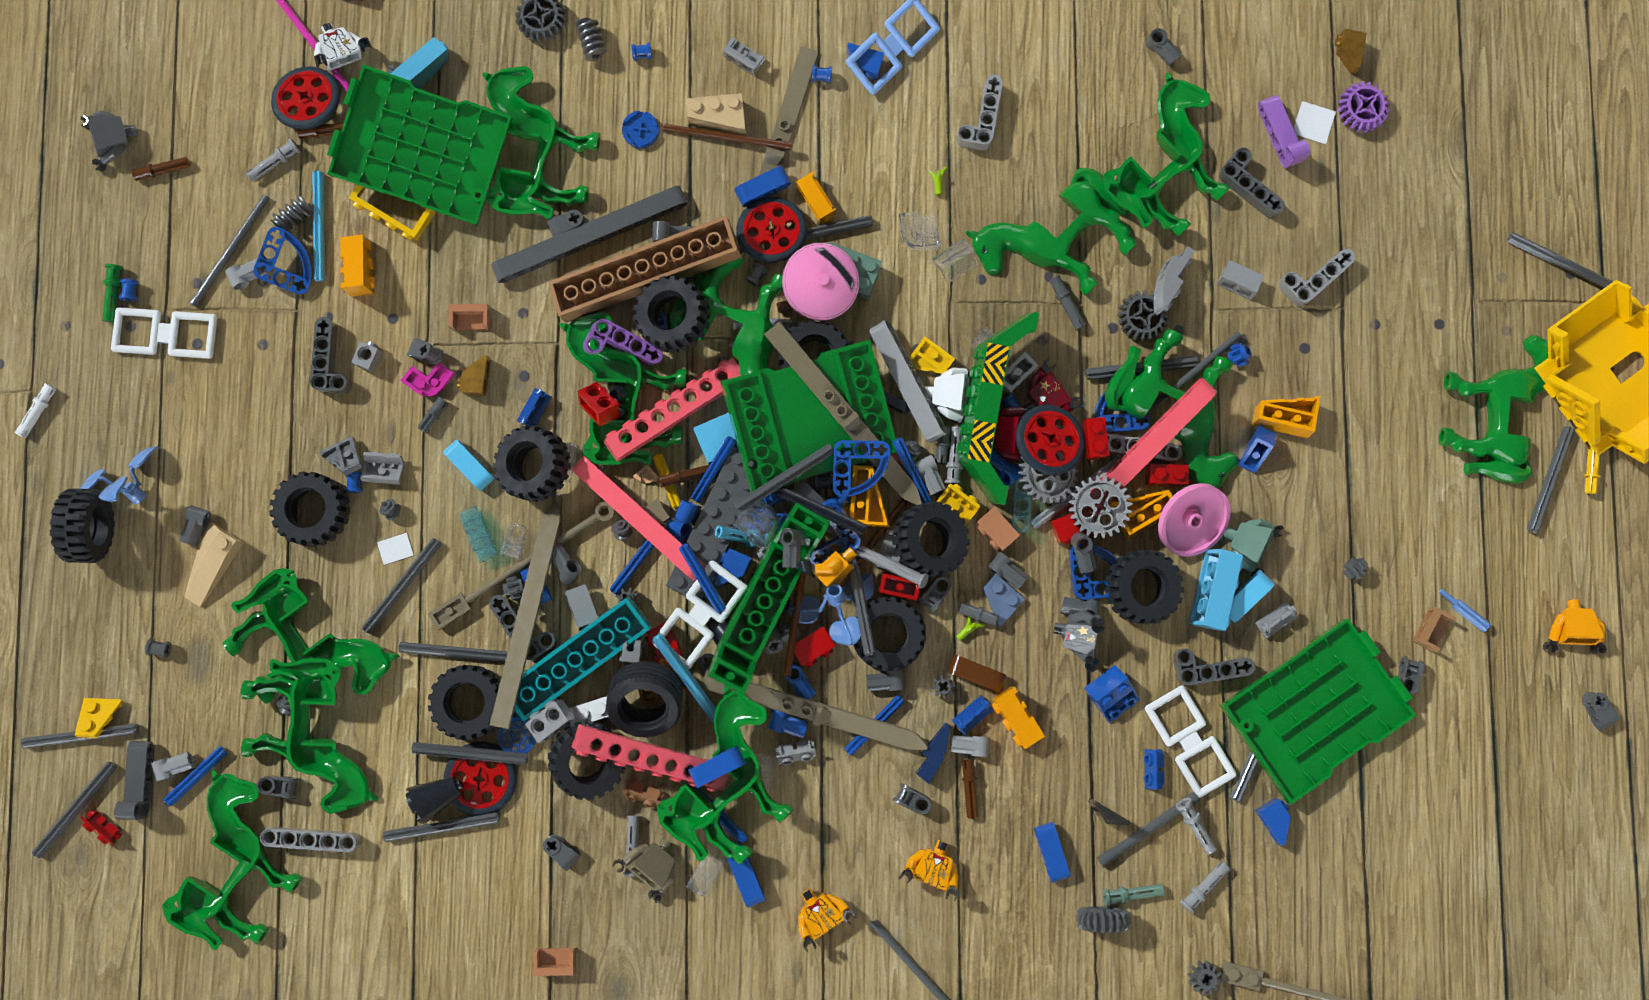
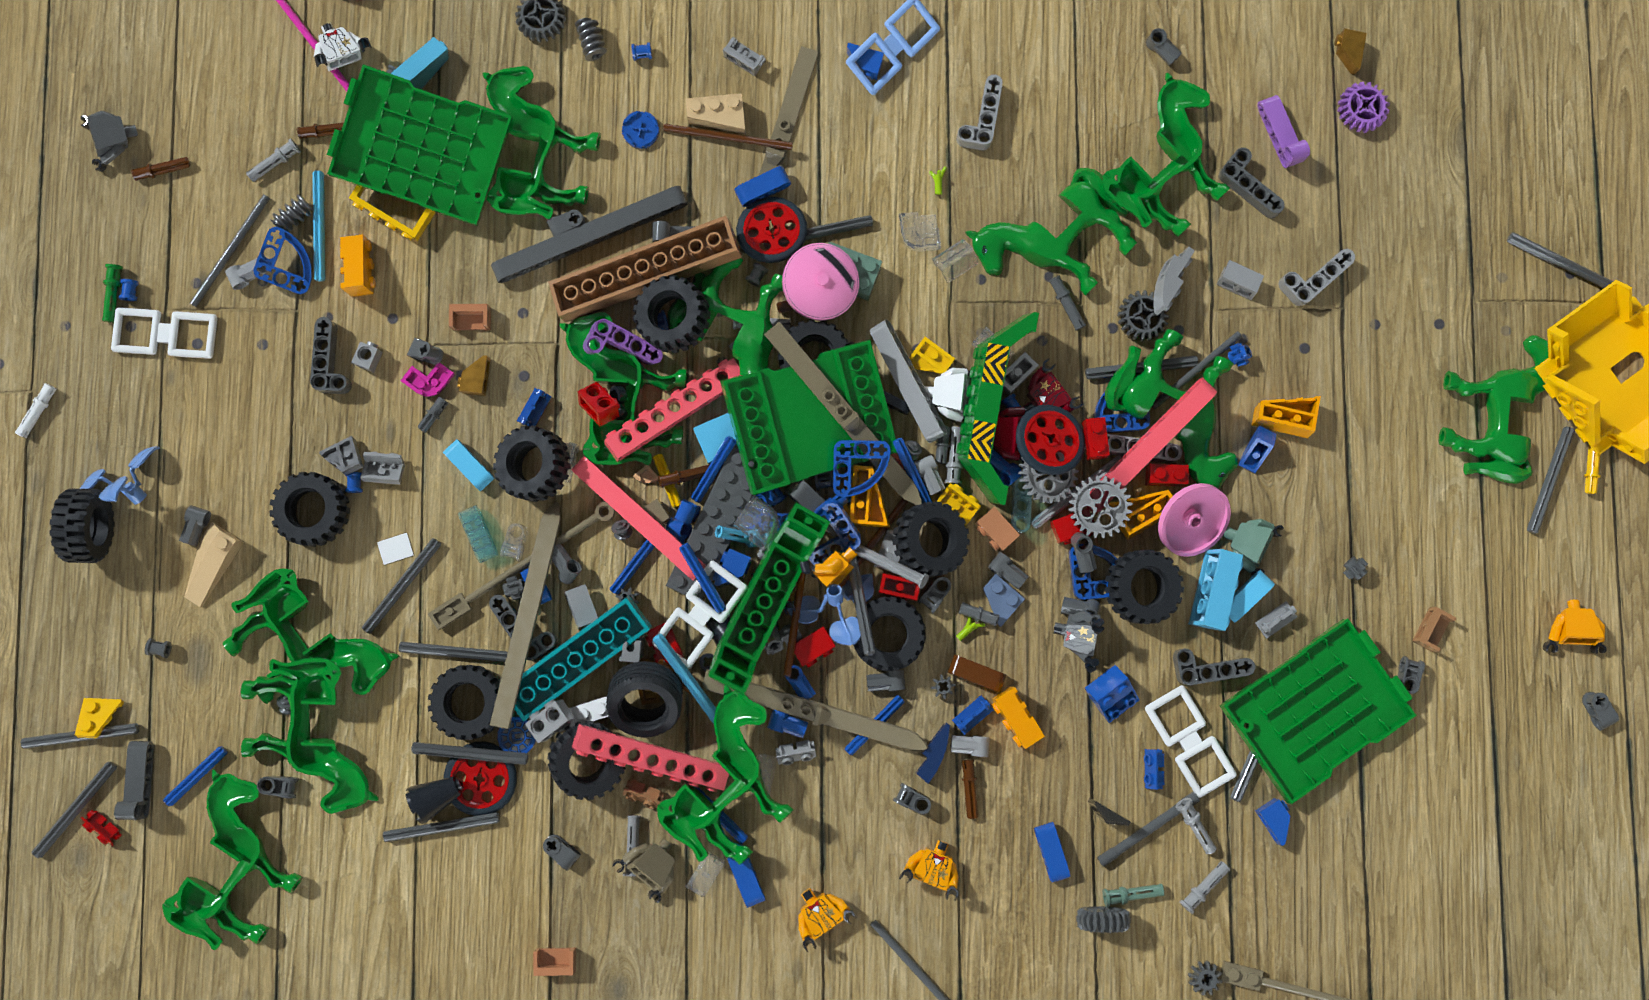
light grey piece [151,752,195,782] -> none
light grey beam [260,827,362,852] -> none
wedge [271,66,341,130] -> none
dark grey wheel [379,499,401,520] -> none
blue beam [688,745,746,788] -> none
dark grey axle [734,444,834,513] -> none
black axle [776,486,867,535] -> none
dark grey piece [779,529,805,568] -> none
light orange window [796,171,836,224] -> none
blue bush [812,65,832,84] -> none
white sticker [1293,101,1336,144] -> none
medium blue axle [1439,589,1491,632] -> none

